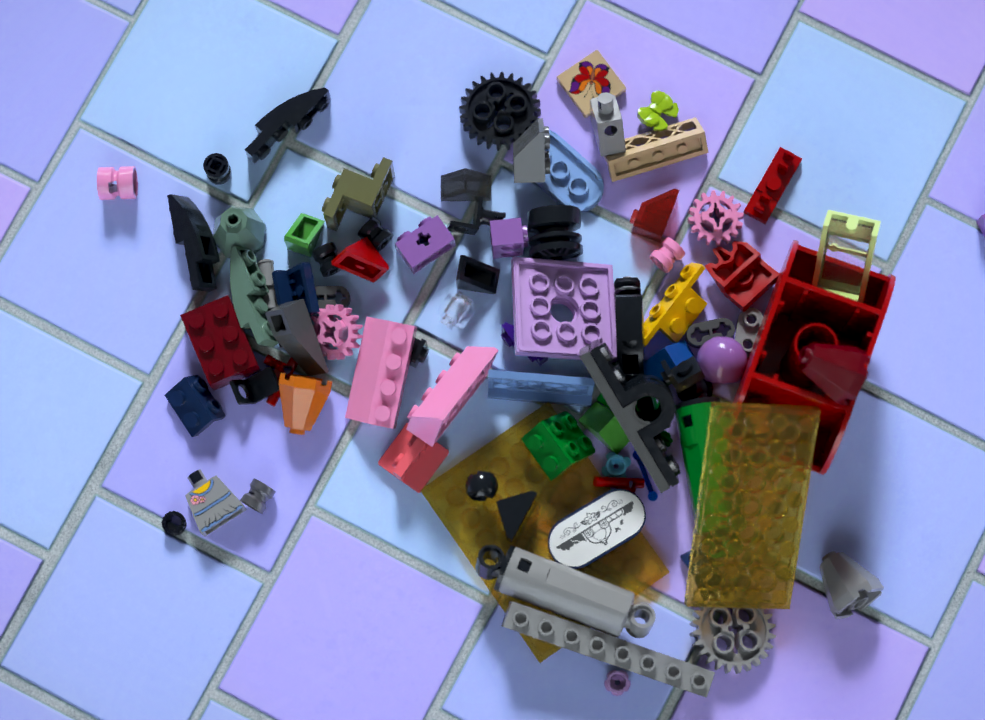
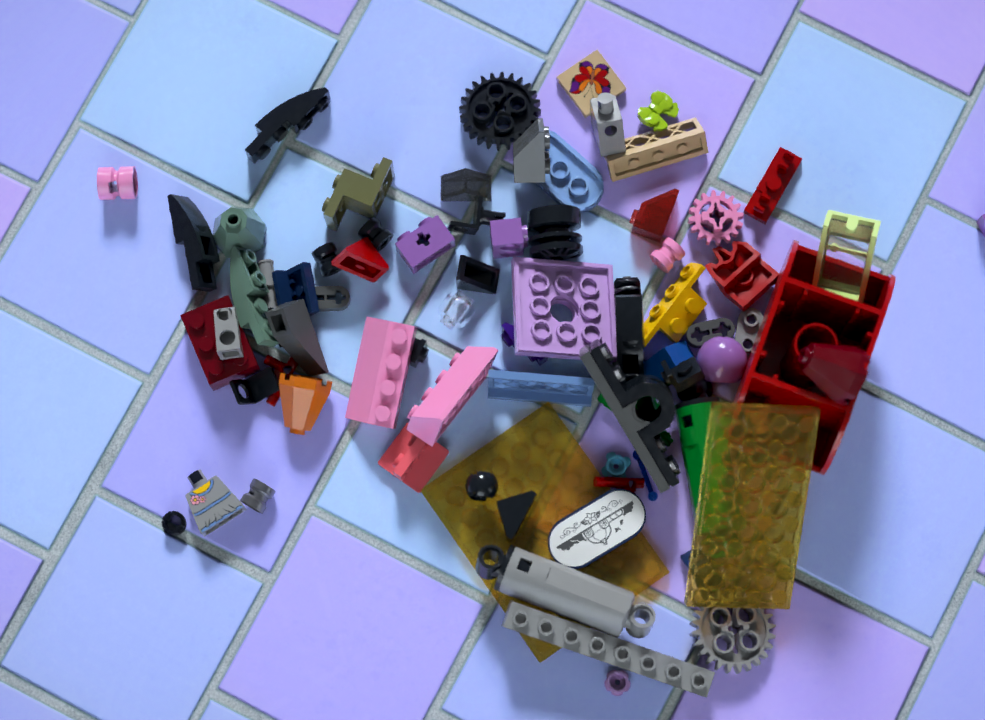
dark blue bracket [164,375,226,437] -> none
black wheel [203,153,232,185] -> none
bright green slope [284,213,325,258] -> none
bright pink gear [311,304,363,360] -> none
green bracket [521,411,595,481] -> none
bright green slope [578,402,630,455] -> none
light grey cone [819,551,884,619] -> none
none -> light grey leg [214,306,244,360]

